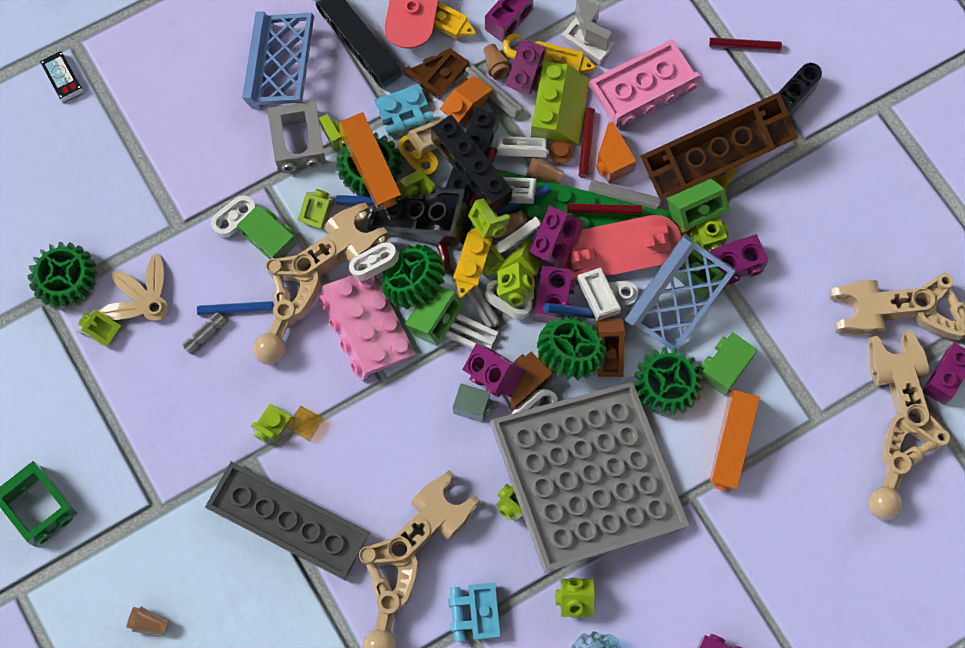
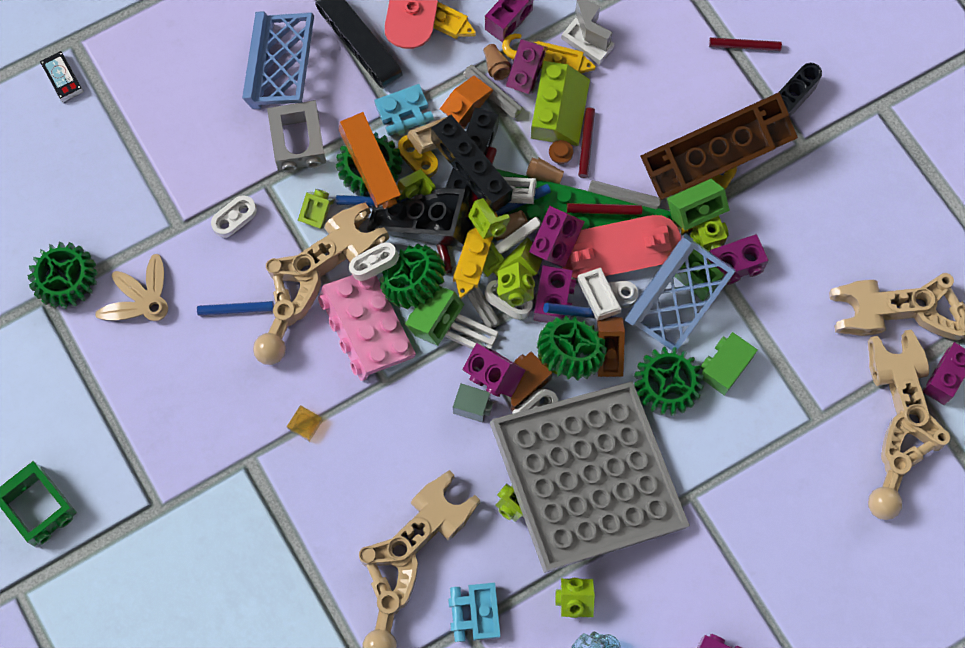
lime bracket [77,309,121,348] -> none
medium nougat cone [126,606,169,636] -> none
light grey axle [182,312,226,354] -> none
dark grey plate [205,461,370,581] -> none
bright green brick [237,205,297,260] -> none
lime bracket [251,404,293,444] -> none
lime bracket [319,114,346,151] -> none
reddish brown wing [403,48,470,100] -> none
white tile [497,136,547,158] -> none
bright pink bracket [589,39,701,127] -> none
orange slope [596,121,636,183] -> none
orange slope [709,390,760,492] -> none

